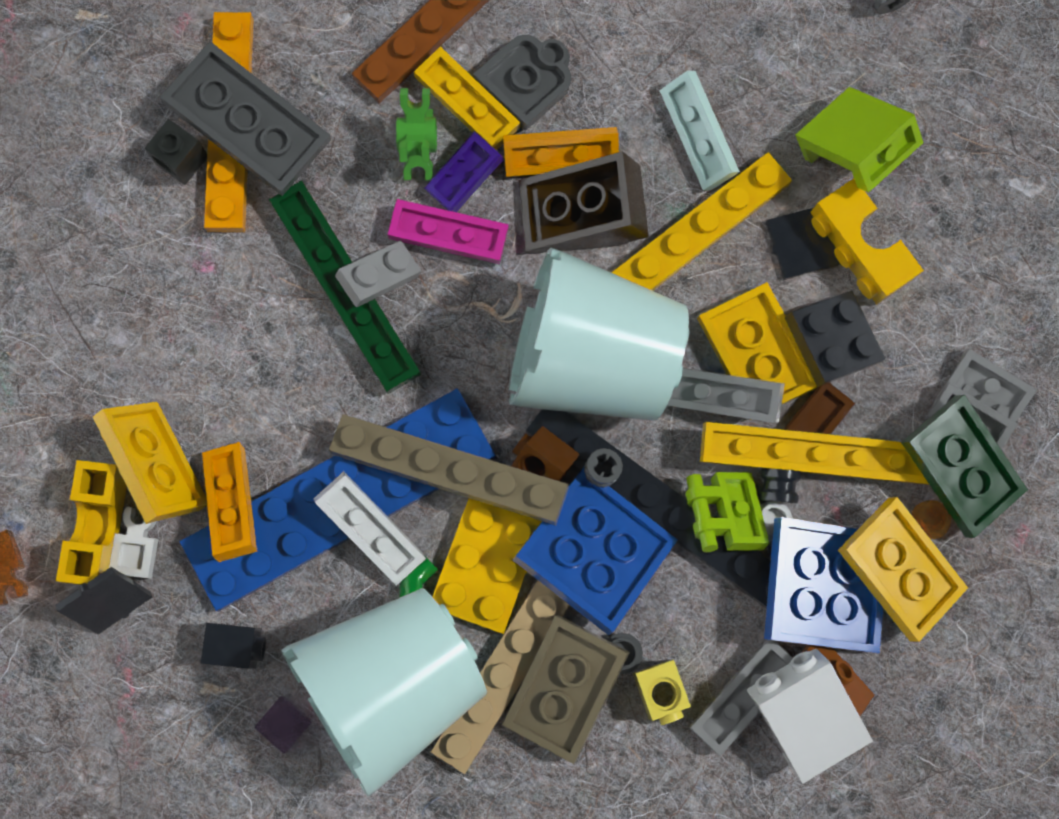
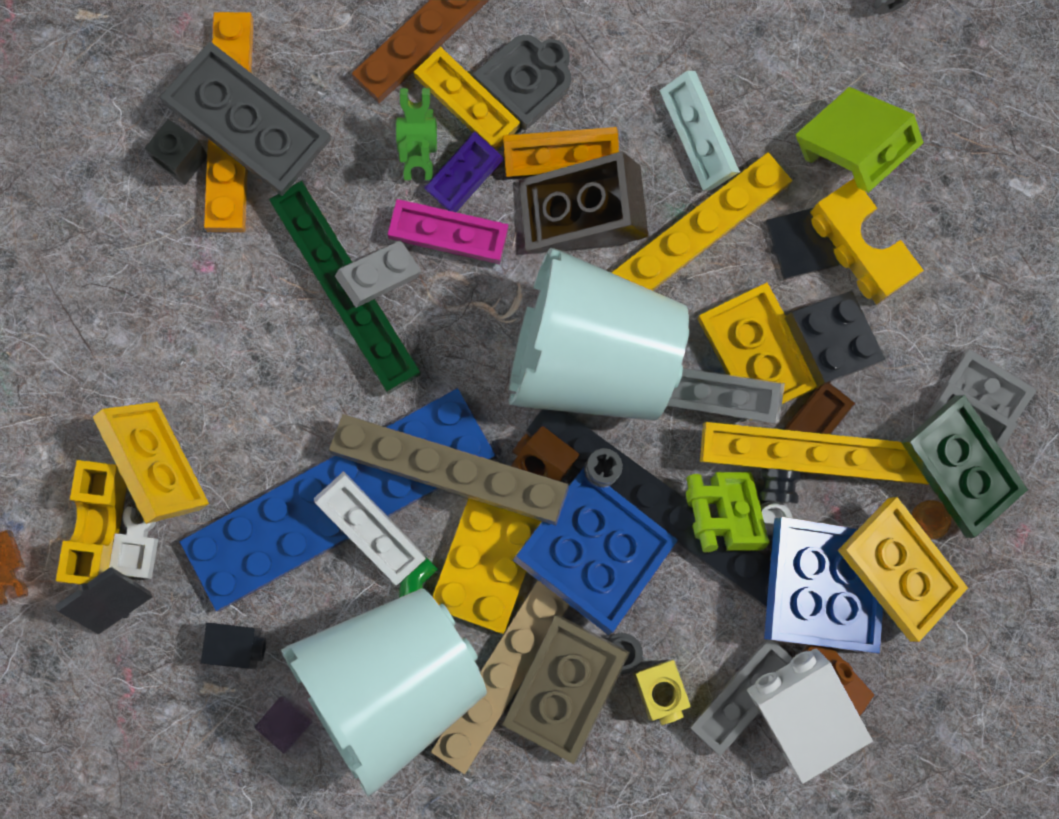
light orange plate [202,442,257,563] -> none

